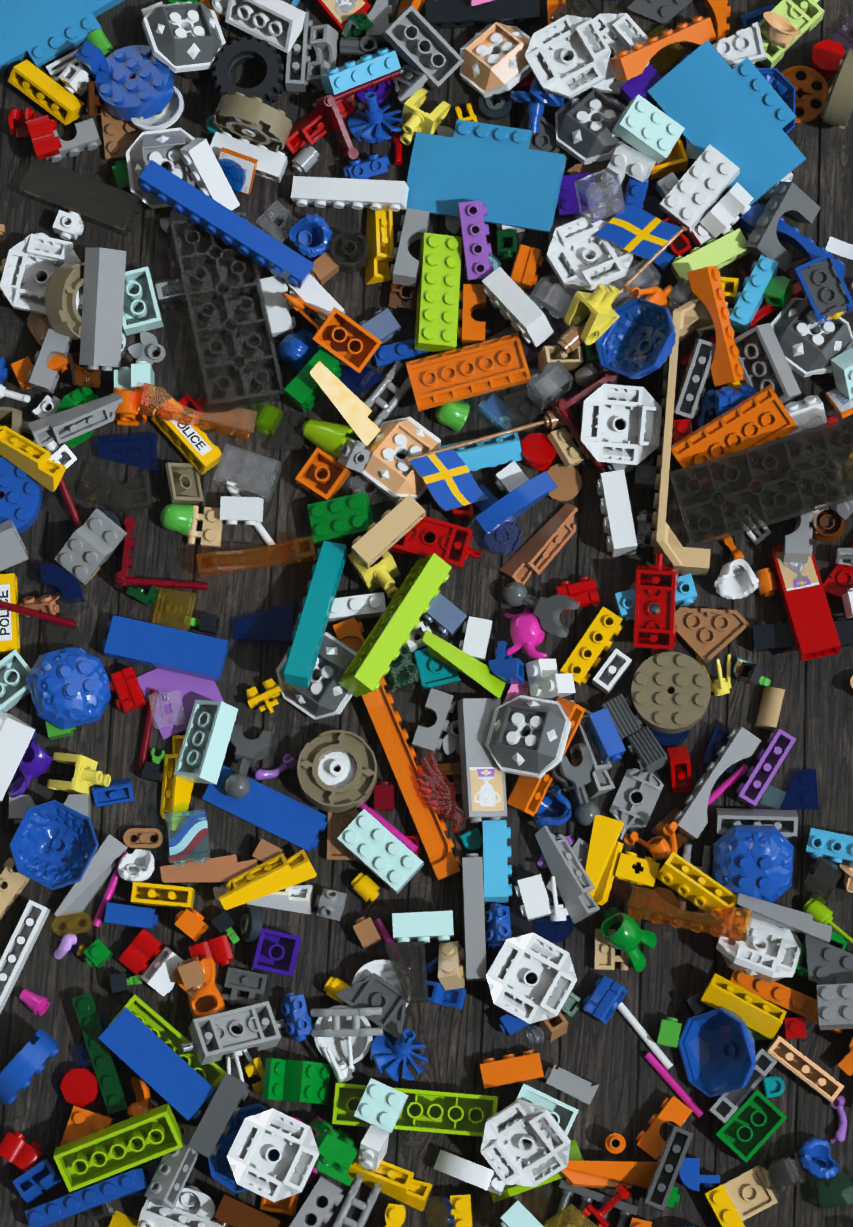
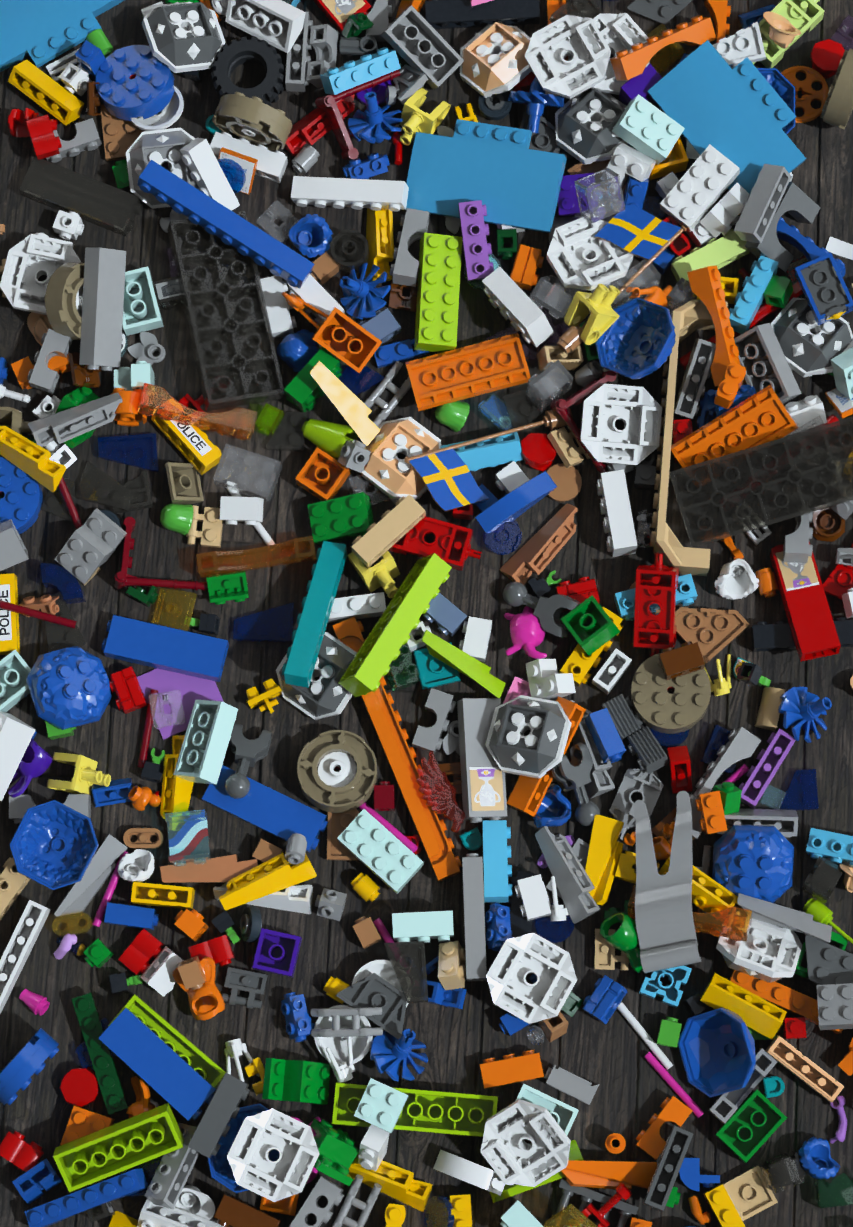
light grey brick [181,1001,286,1065] -> none
medium lavender piece [251,754,297,780] -> none
orange arch [458,284,486,345] -> none
blue brick [489,641,525,684] -> none
none -> orange animal [128,785,161,811]
none -> green bracket [206,570,249,605]
none -> light grey brick [285,833,307,864]
none -> blue piece [340,263,390,320]
none -> light grey tile [385,86,397,105]
none -> black piece [526,570,561,599]
none -> green brick [561,595,620,655]
none -> light grey flag [633,791,702,973]
none -> medium azure brick [639,966,692,1008]
none -> reddish brown brick [659,641,705,681]
none -> orange arm [688,1196,711,1225]
none -> orange brick [695,791,727,835]
none -> green brick [713,782,742,815]
none -> orange brick [714,362,746,409]
none -> light grey brick [734,164,792,243]
none -> blue piece [778,687,832,743]

